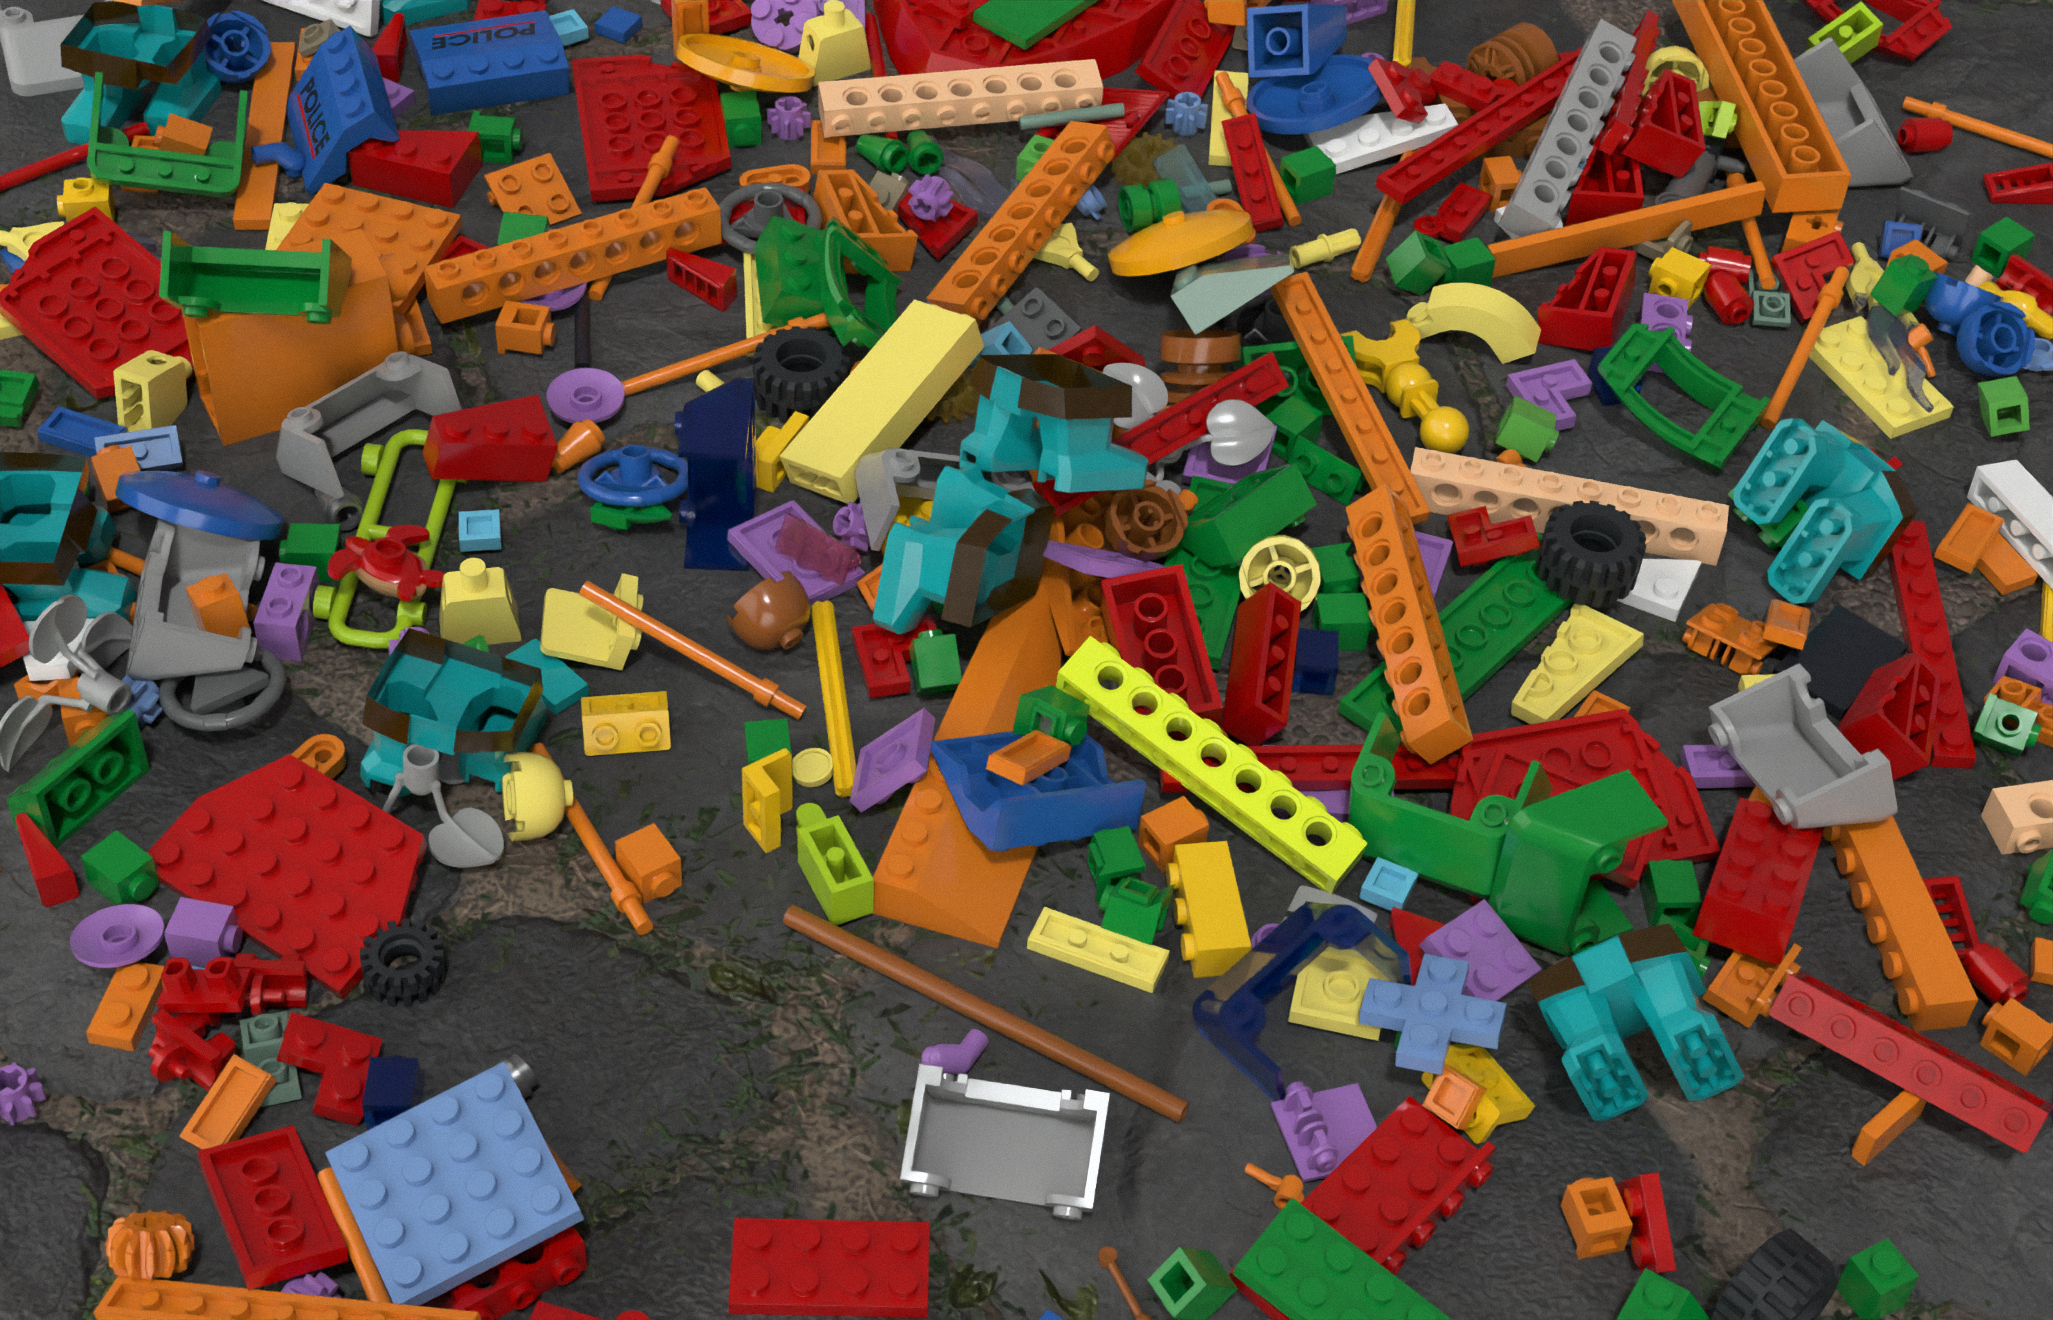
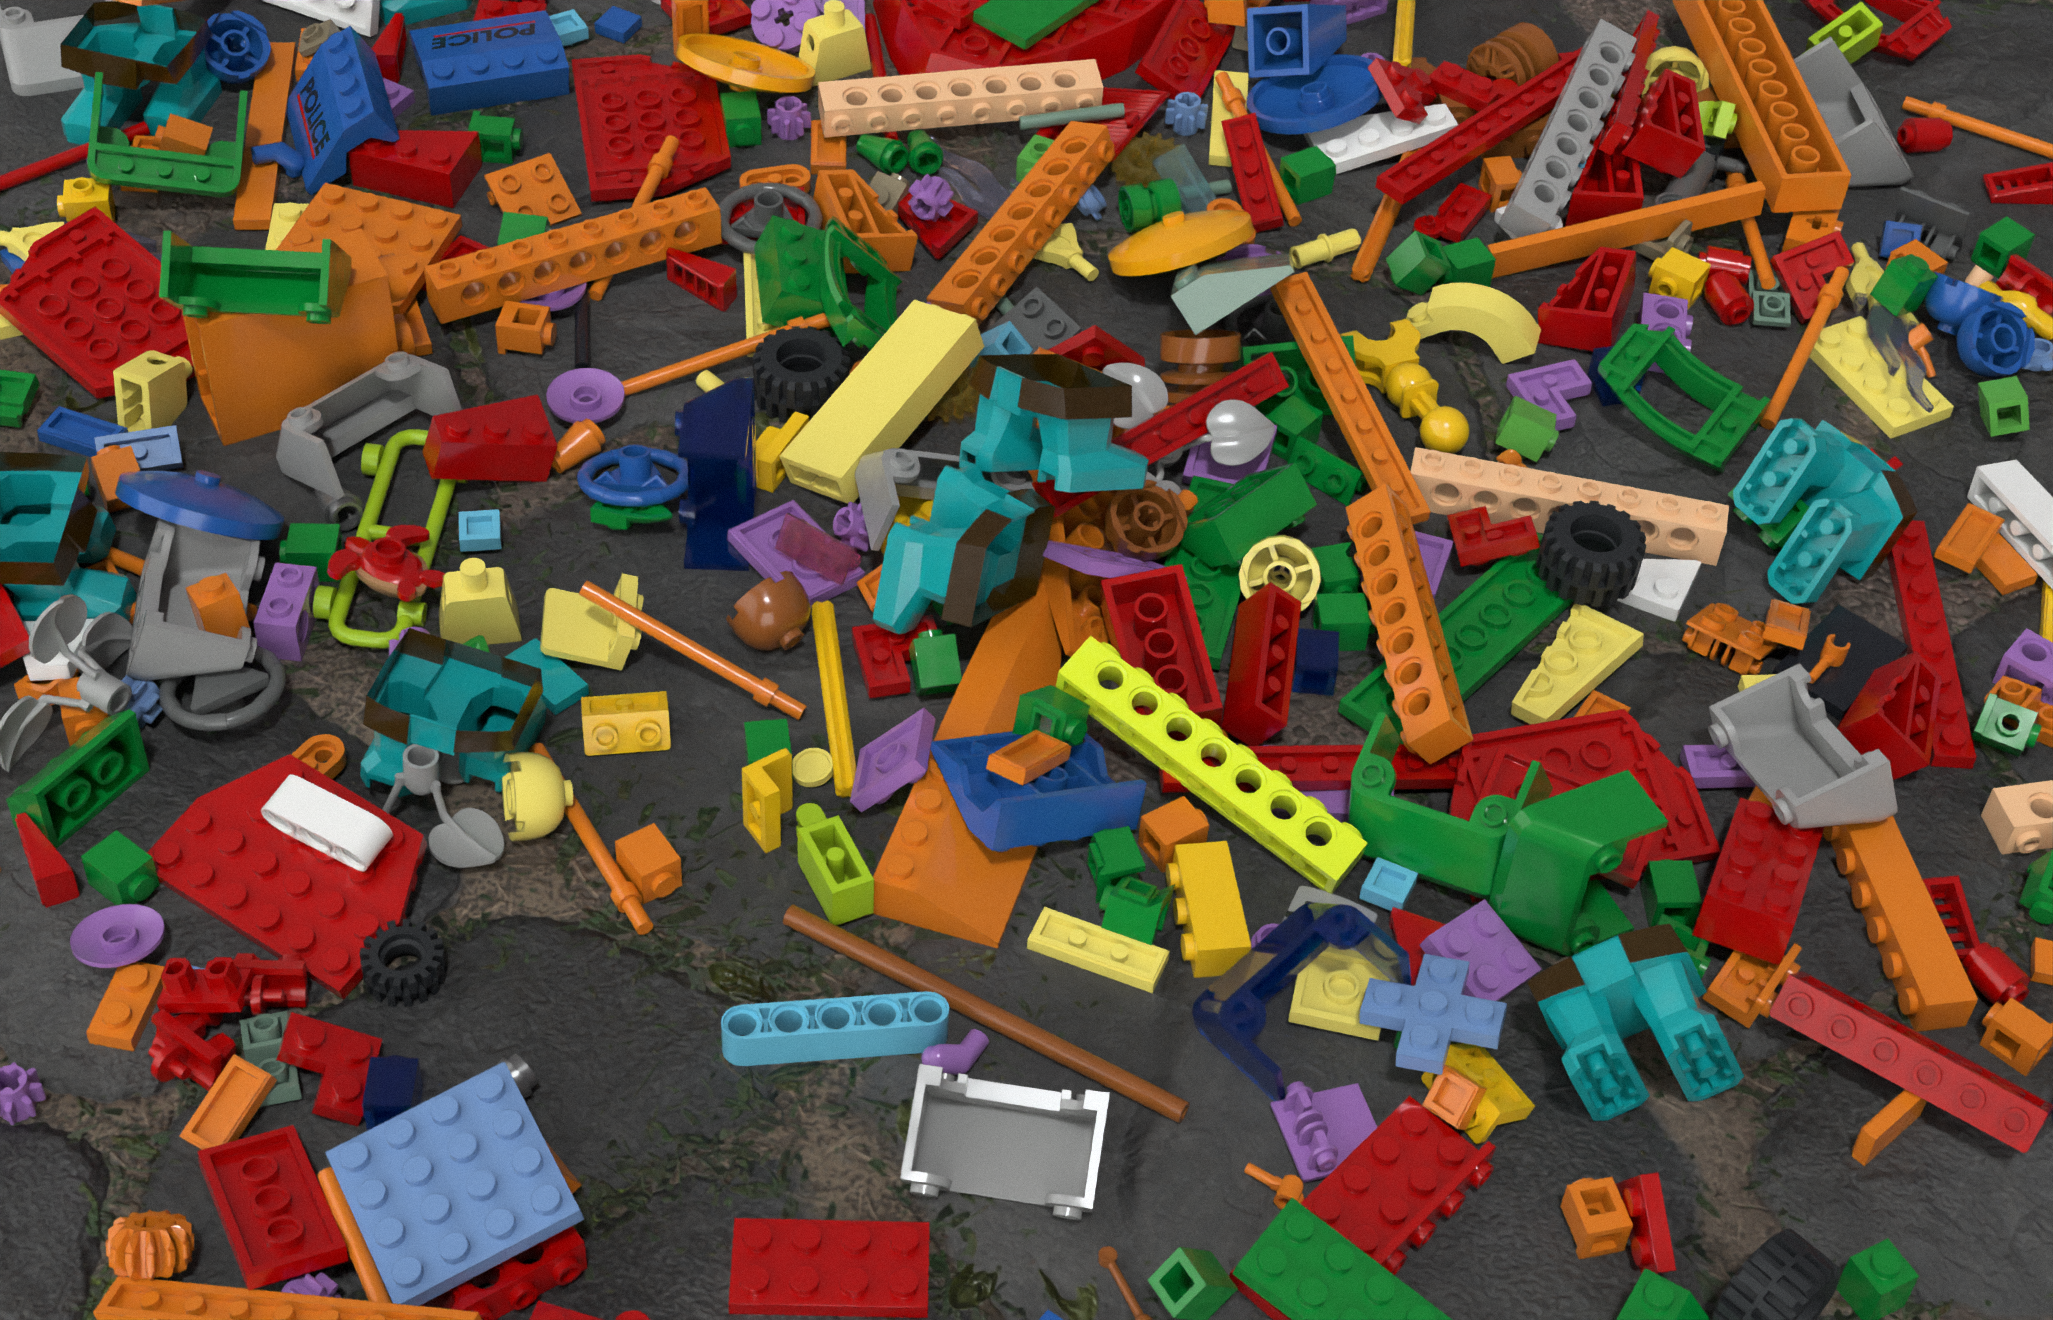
medium lavender brick [164,897,243,967] -> none
none -> white beam [260,774,393,872]
none -> medium azure beam [721,991,949,1066]
none -> orange hand [1809,634,1851,684]

